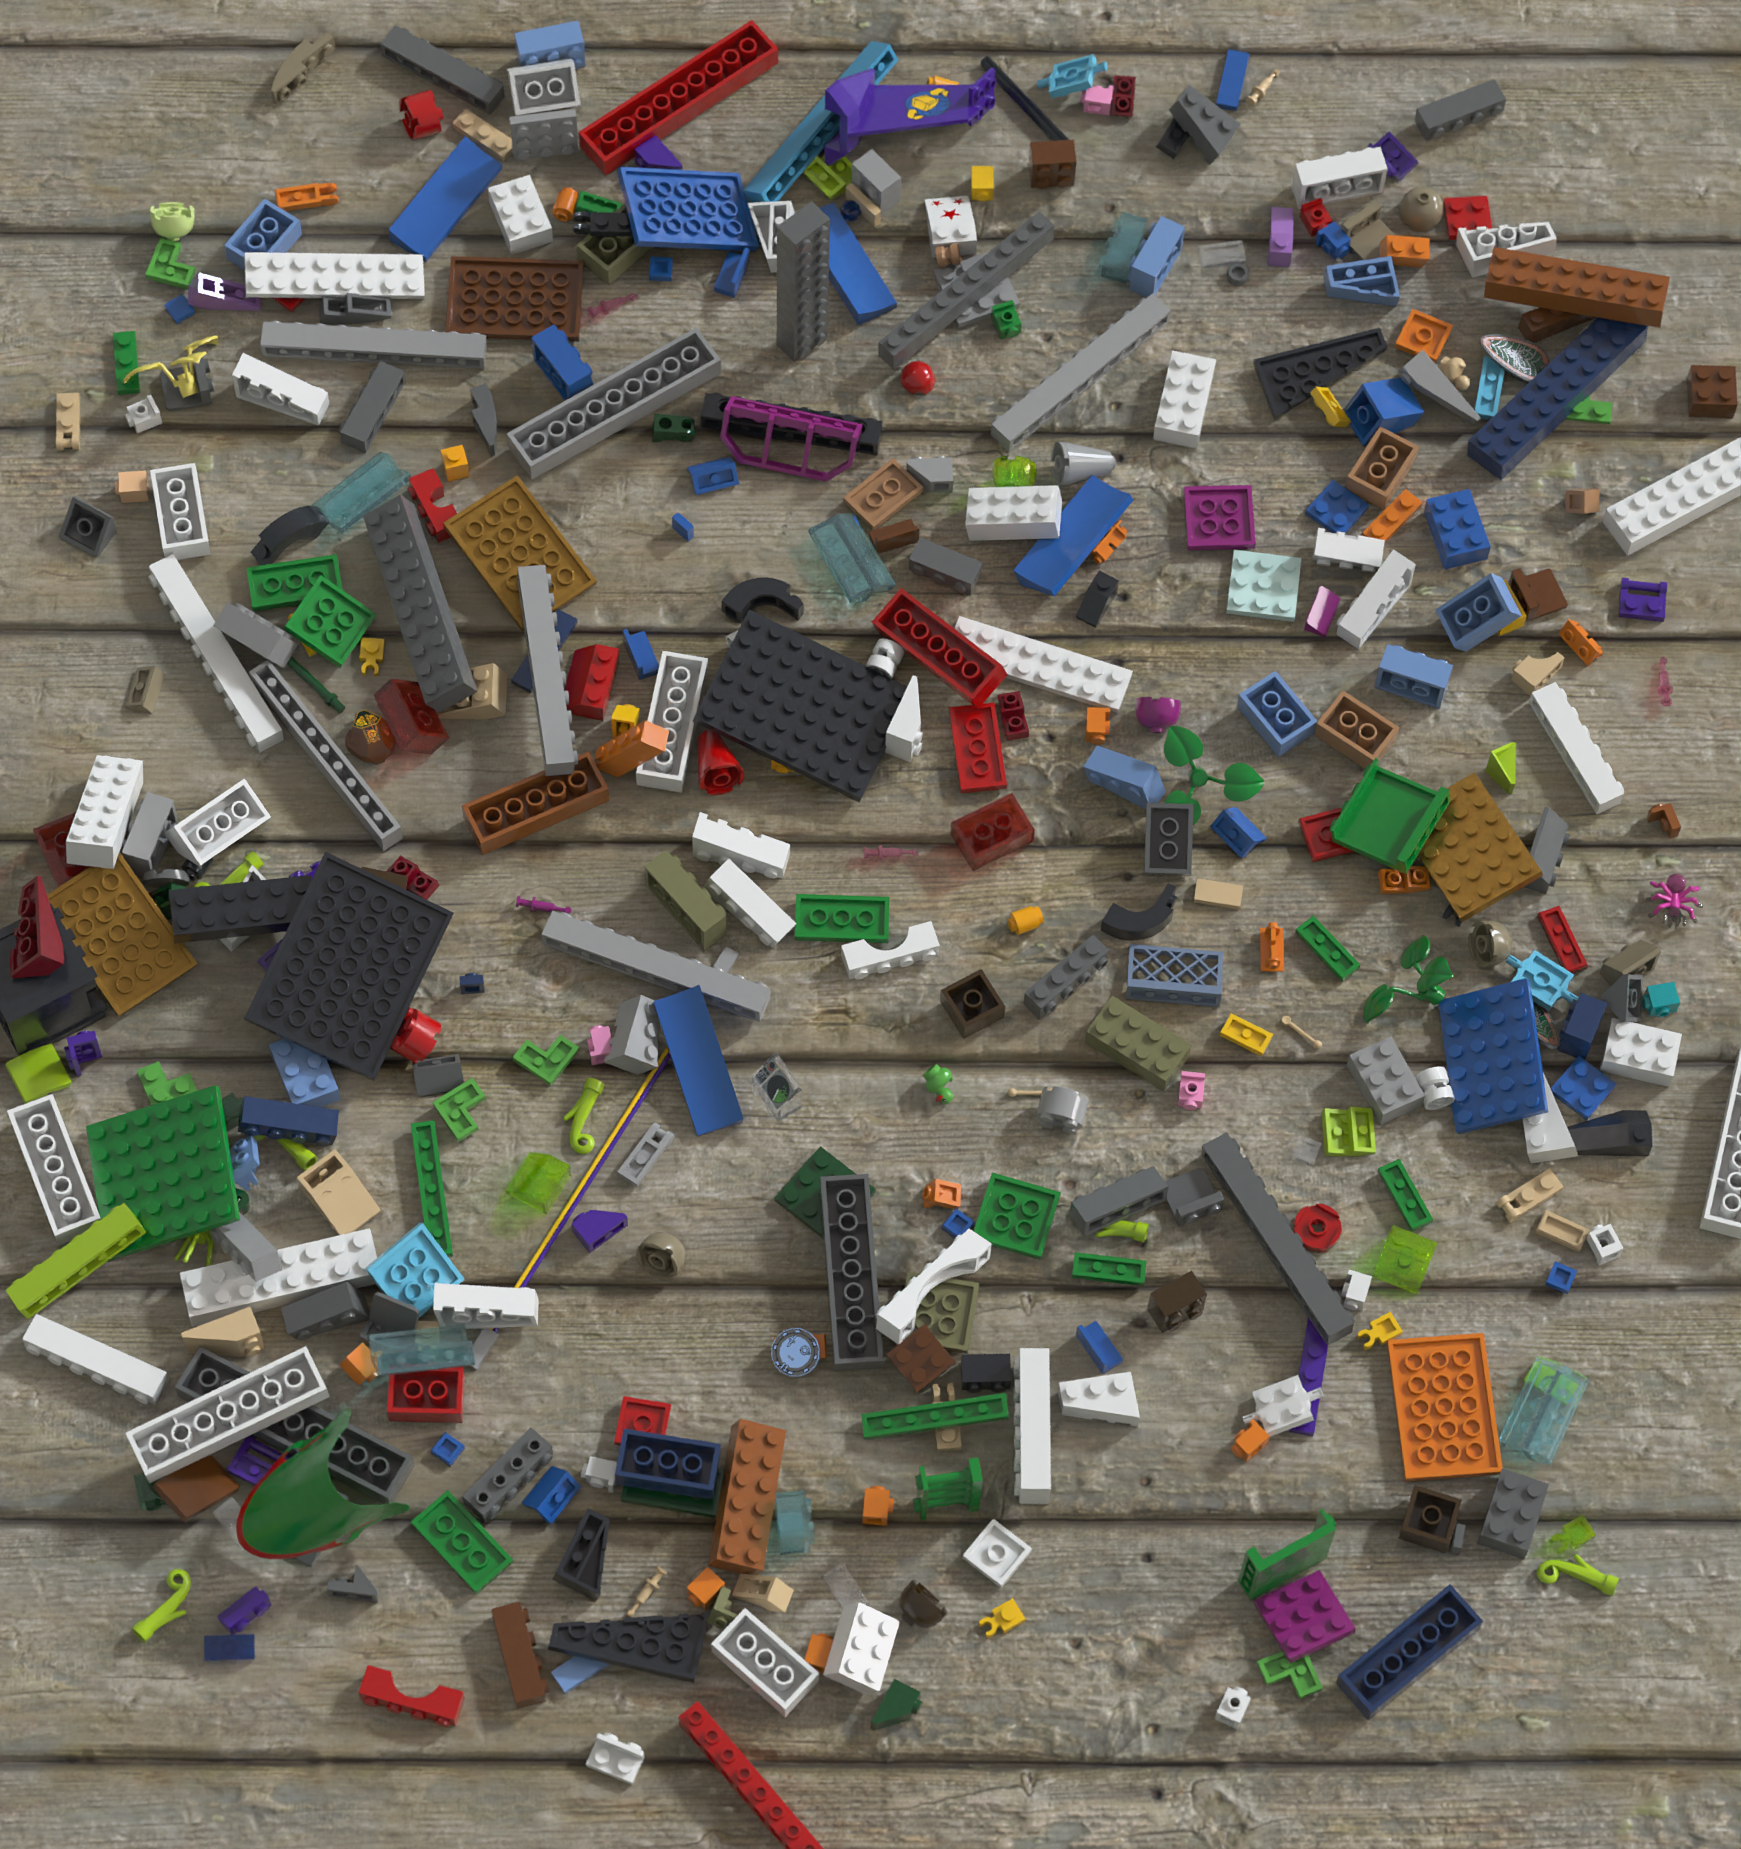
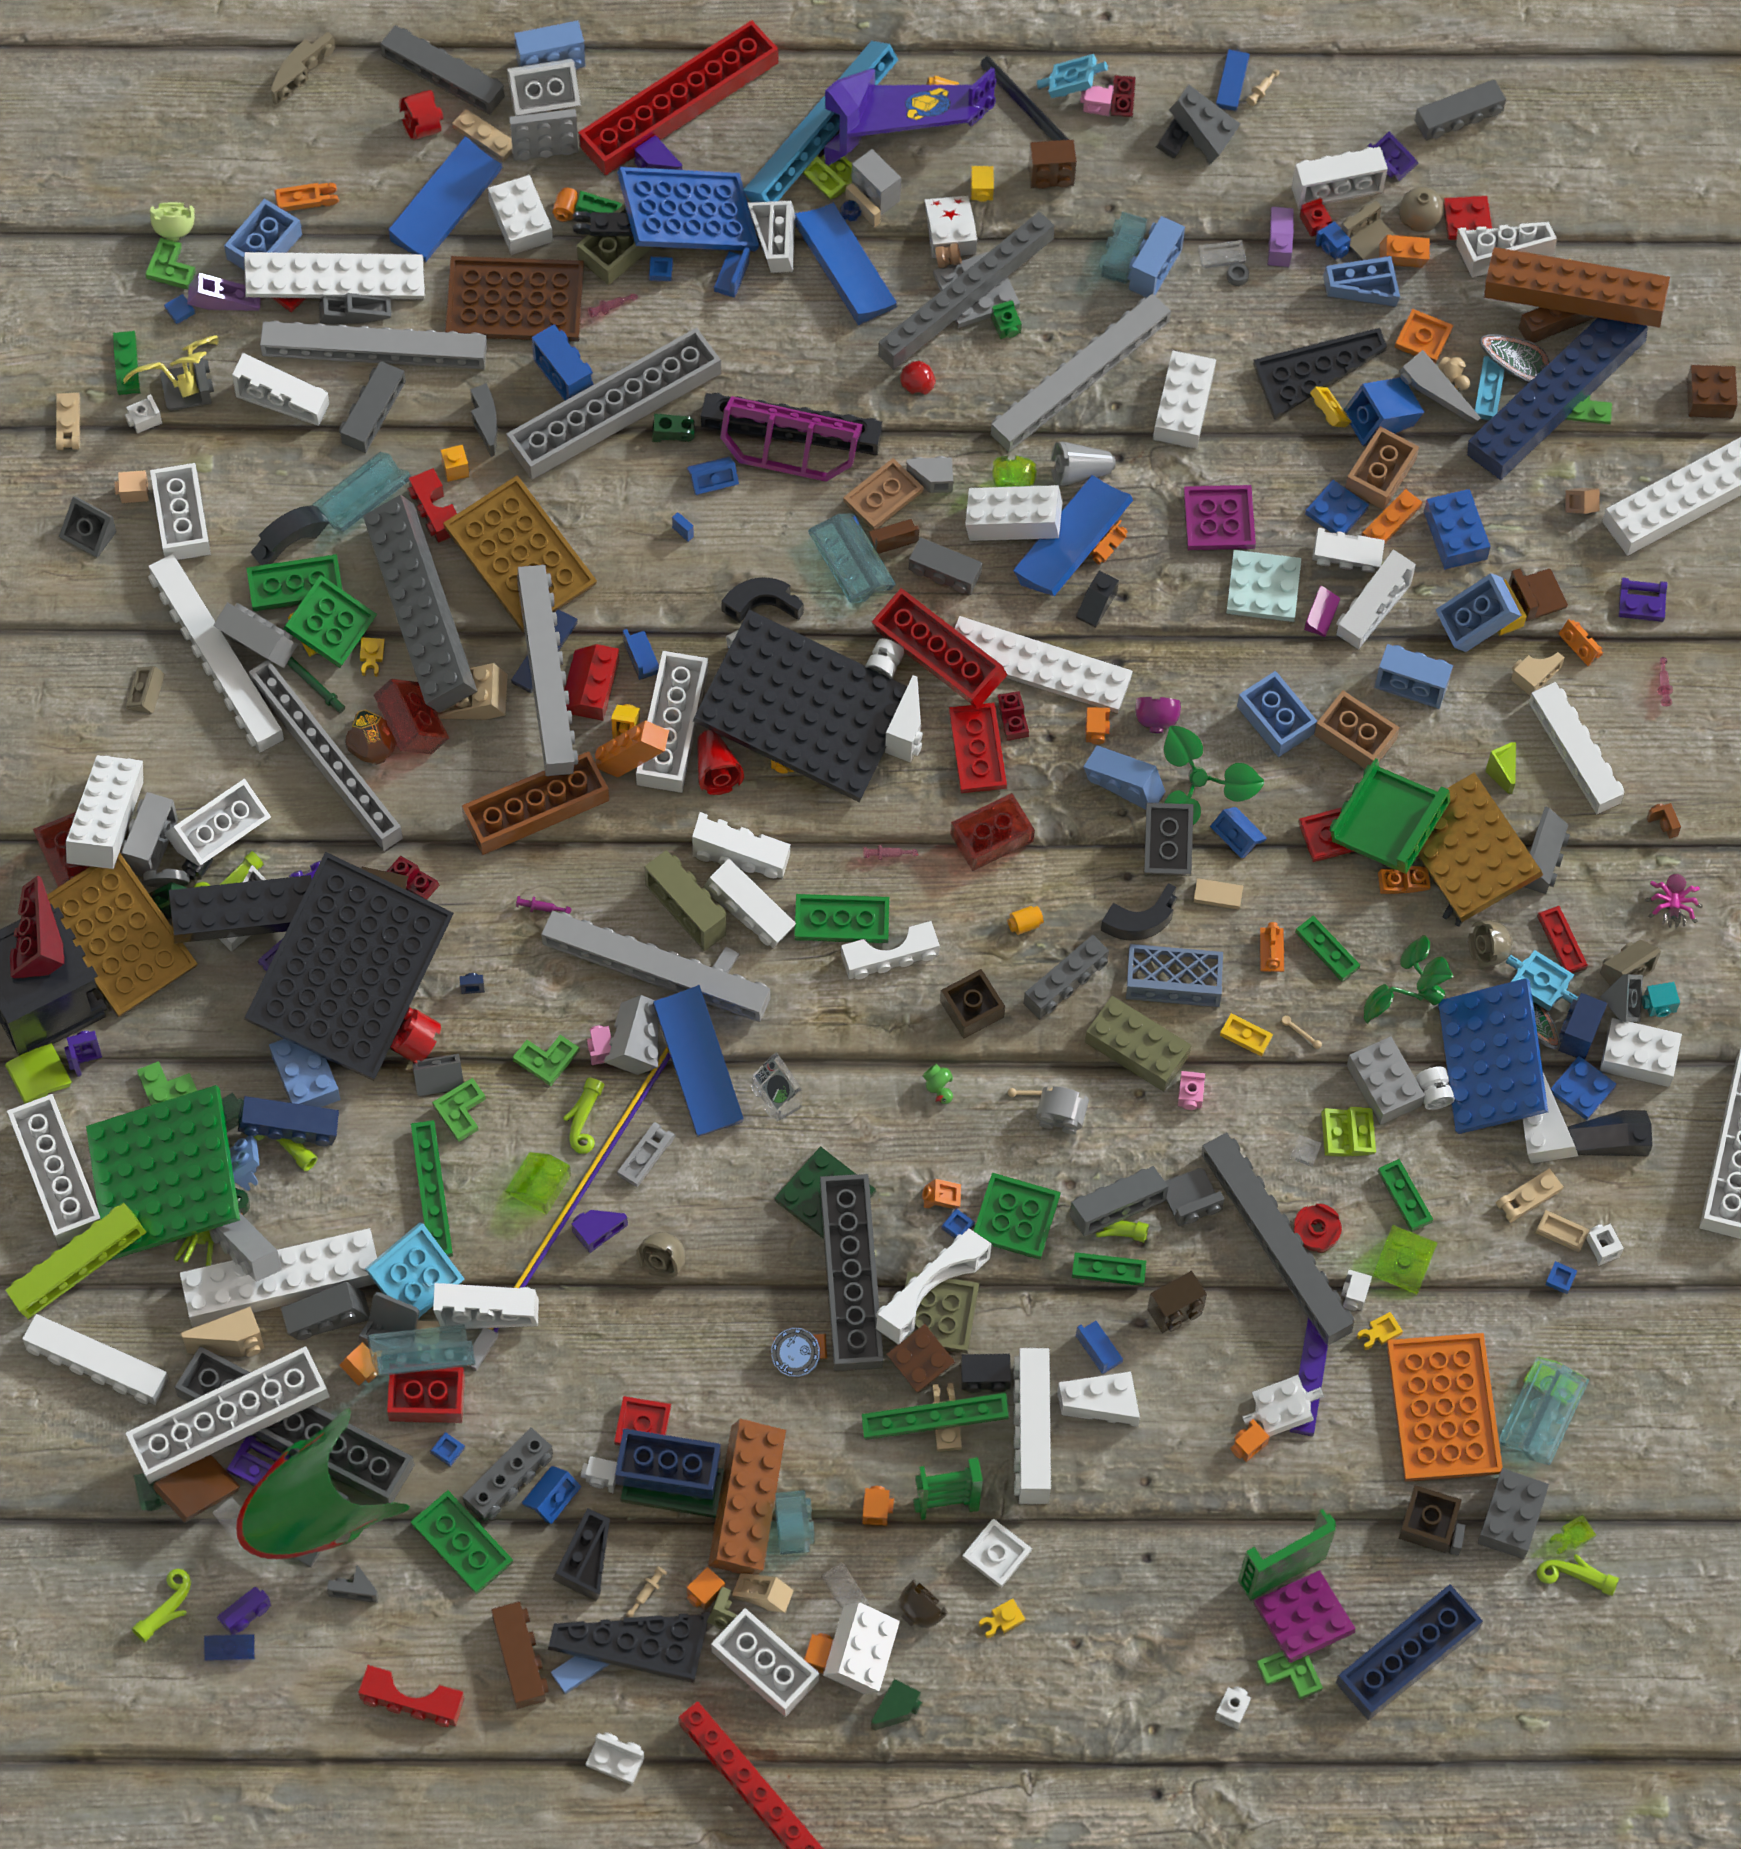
tan slope [297,1149,381,1235] -> none
dark grey brick [777,201,830,362] -> none

